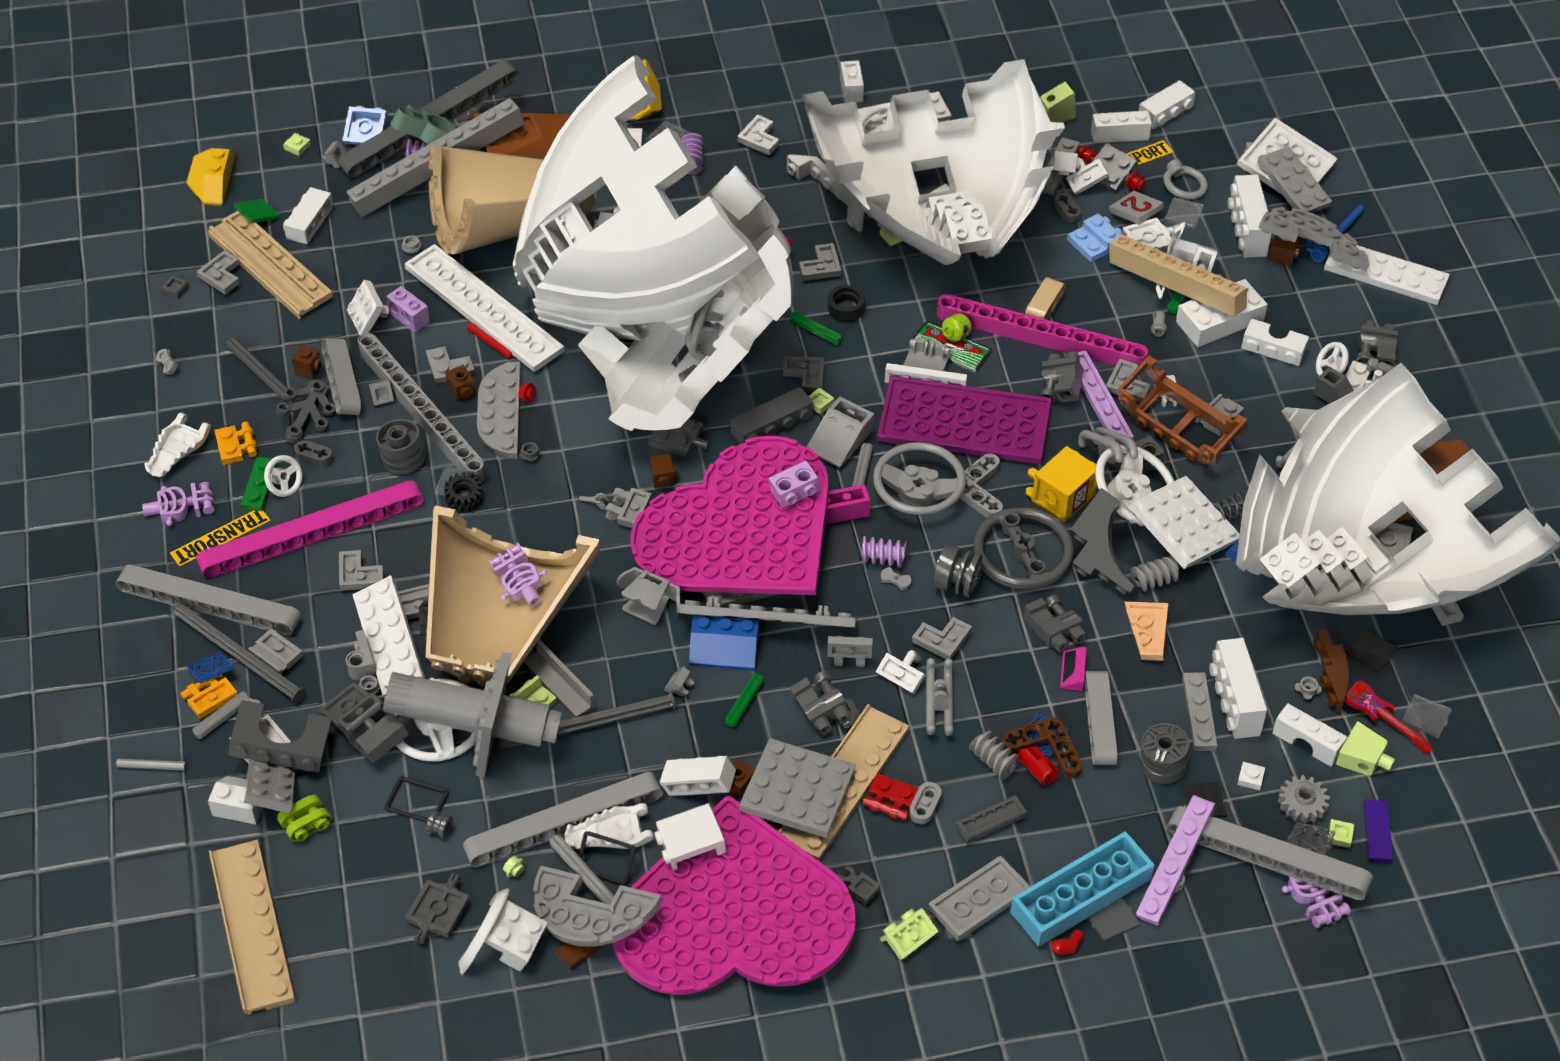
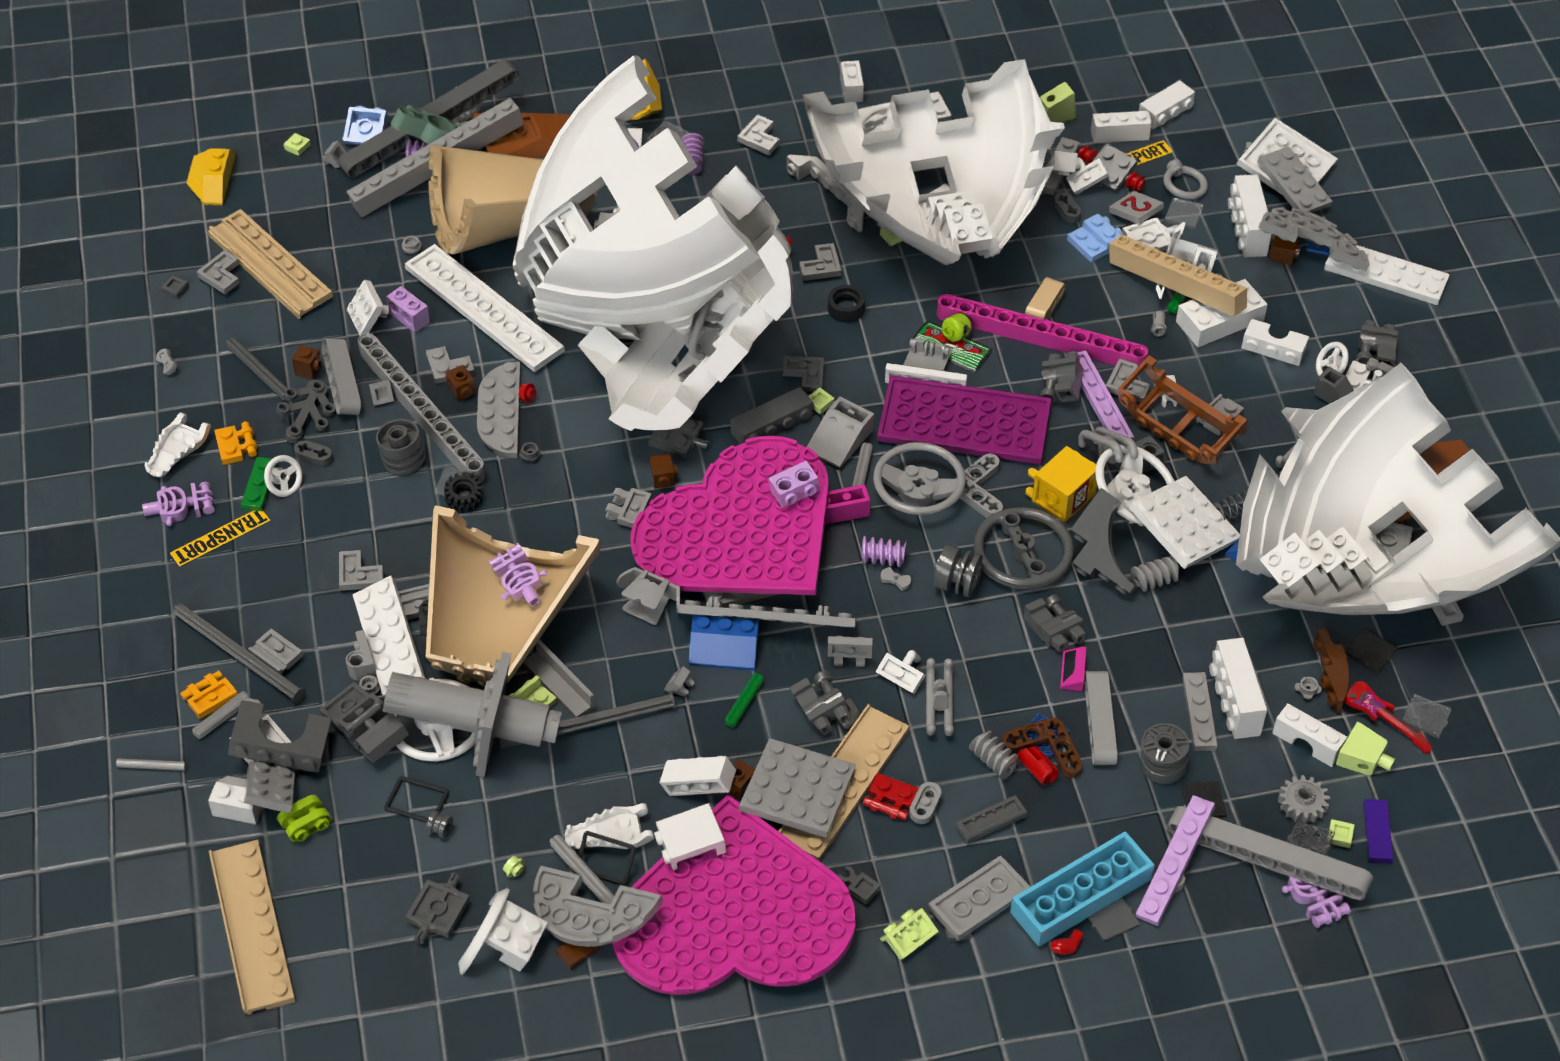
light grey beam [115,565,301,635] -> none
blue piece [186,651,234,683] -> none
dark pink beam [196,480,424,578] -> none
green piece [234,199,280,223] -> none
white brick [283,187,333,245] -> none
light grey beam [463,772,663,867] -> none
red bar [467,323,513,359] -> none
light grey hand [579,493,610,510] -> none
green axle [789,311,842,345] -> none
light grey plate [912,617,972,659] -> none
light nougat wing [1125,602,1169,661] -> none
white plate [1237,762,1265,791] -> none
blue piece [1310,205,1365,262] -> none

